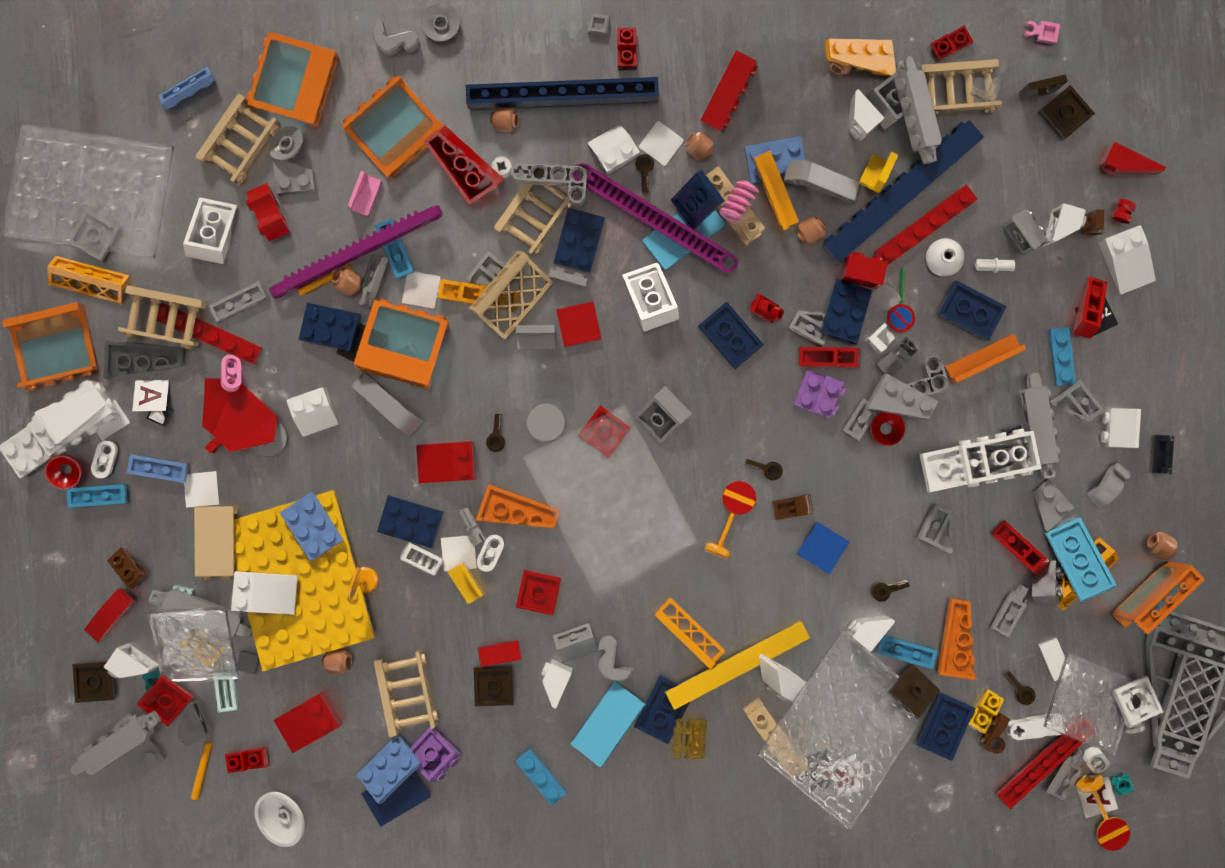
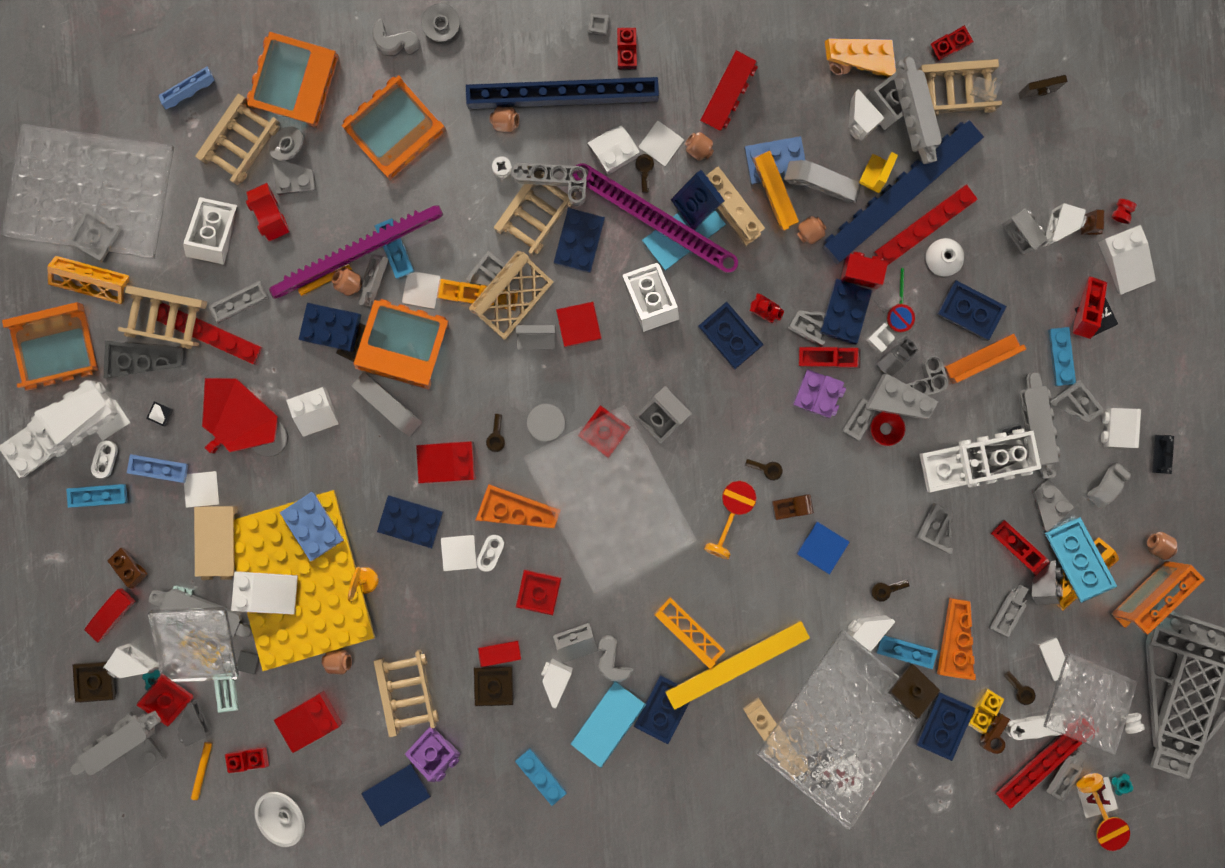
red piece [45,454,82,489] -> none
white sticker [132,380,169,411] -> none
bright pink plate [221,355,241,392] -> none
bright pink panel [347,171,382,217] -> none
medium blue plate [356,735,422,804] -> none
white slope [400,542,444,576] -> none
red wedge [423,125,504,205] -> none
yellow panel [448,561,484,604] -> none
light grey axle [459,507,486,545] -> none
light grey plate [549,267,588,288] -> none
clear yellow plate [672,719,707,759] -> none
bright pink piece [719,180,760,224] -> none
white slope [759,653,807,703] -> none
white axle [975,258,1015,273] -> none
bright pink plate [1024,21,1060,45] -> none
dark brown plate [1040,85,1095,140] -> none
white plate [1083,747,1110,773] -> none
red slope [1099,142,1166,174] -> none
white piece [1112,676,1163,727] -> none

